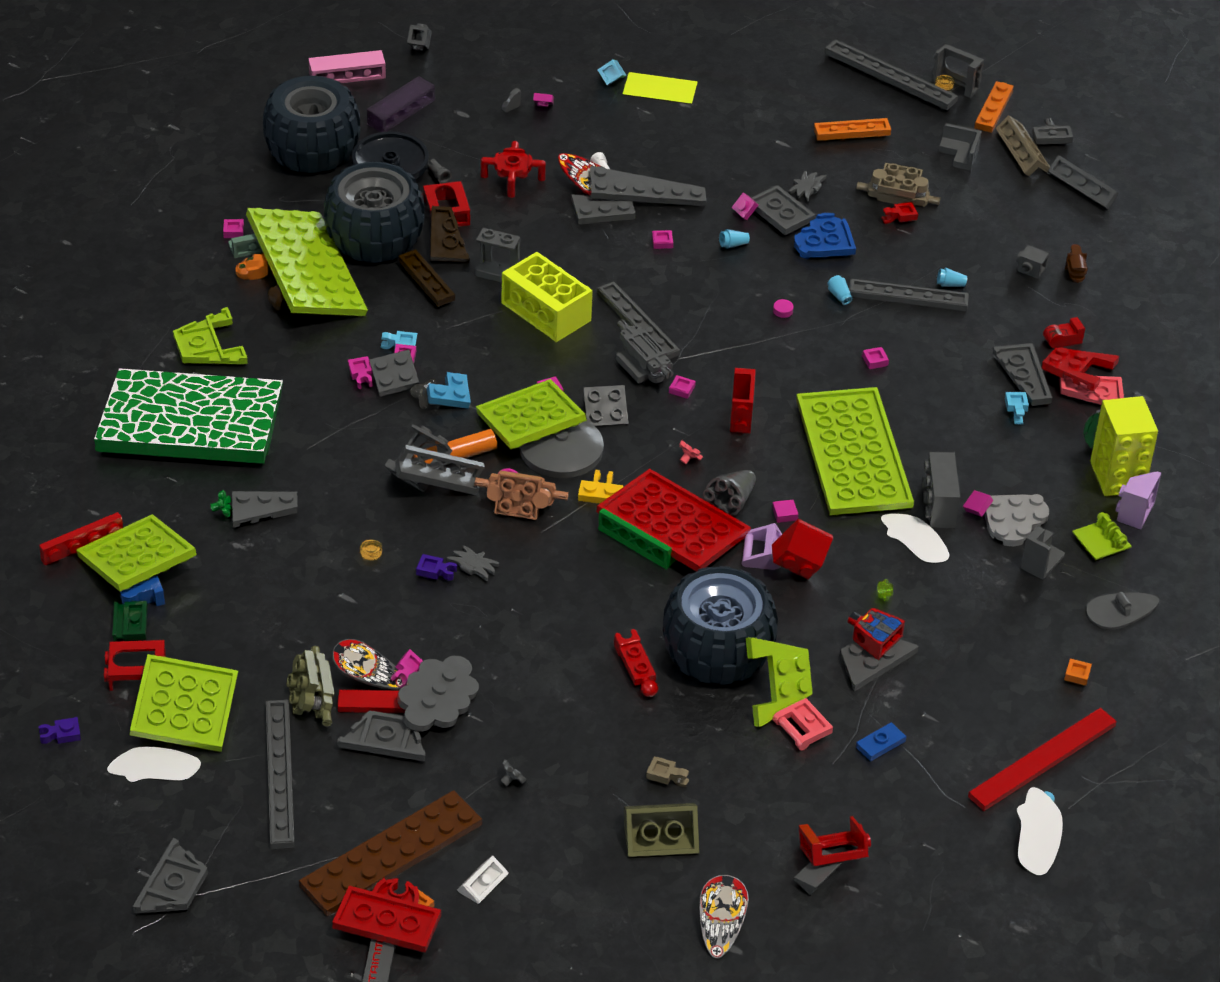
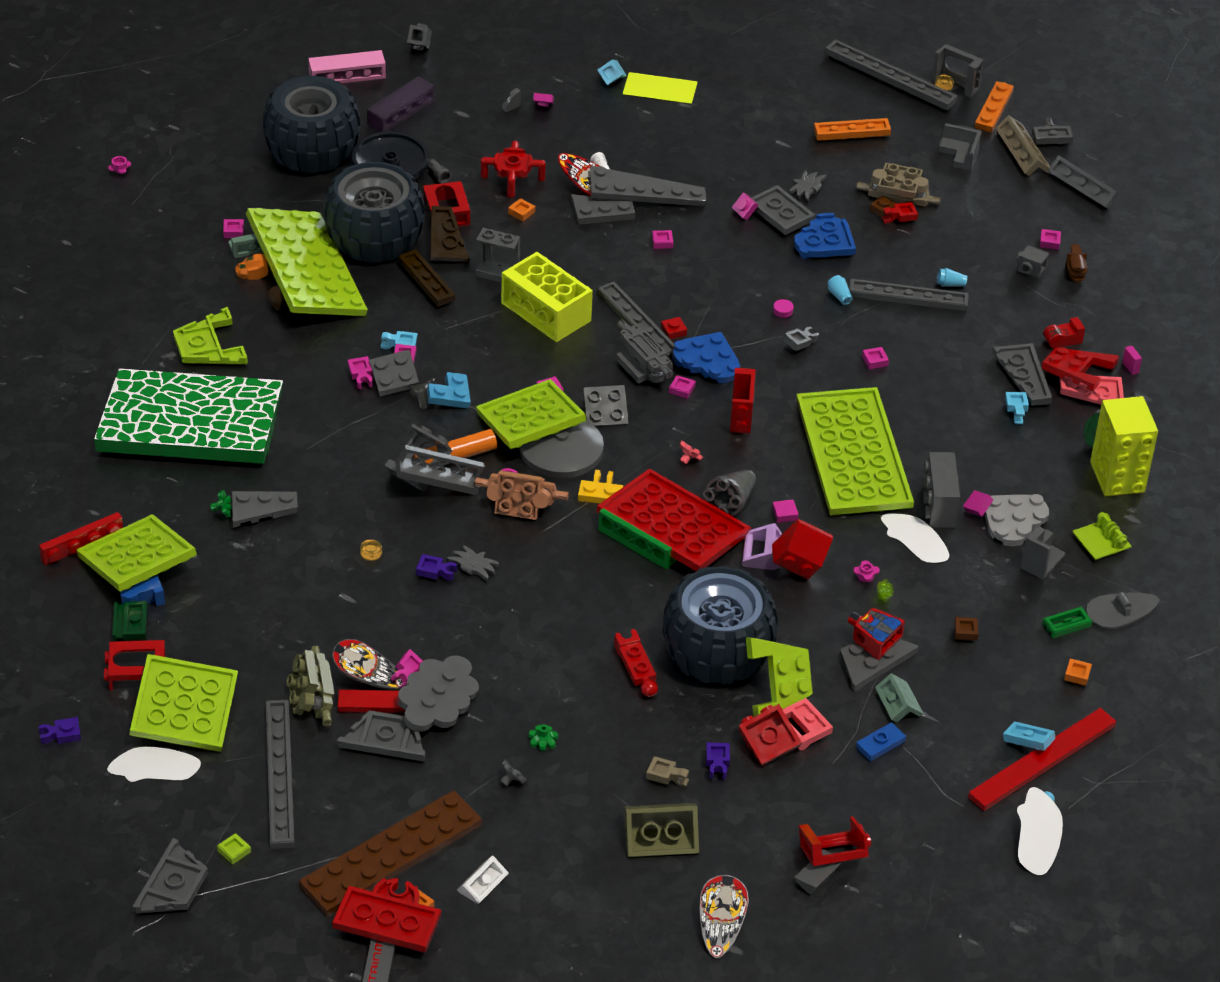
medium azure cone [719,229,750,249] -> none
lavender slope [1116,471,1161,529] -> none
none -> dark pink plate [108,156,131,174]
none -> lime tile [217,833,251,865]
none -> orange tile [508,198,535,221]
none -> green plant [528,725,559,751]
none -> red plate [661,317,687,339]
none -> blue plate [672,332,740,383]
none -> dark purple plate [706,742,730,779]
none -> red plate [738,704,802,767]
none -> dark grey plate [782,327,819,351]
none -> dark pink plate [853,561,880,582]
none -> reddish brown plate [870,195,896,217]
none -> sand green panel [875,673,924,722]
none -> reddish brown plate [954,617,978,640]
none -> medium azure plate [1003,721,1055,751]
none -> dark pink tile [1040,229,1061,250]
none -> green tile [1042,606,1092,638]
none -> dark pink tile [1122,346,1142,375]

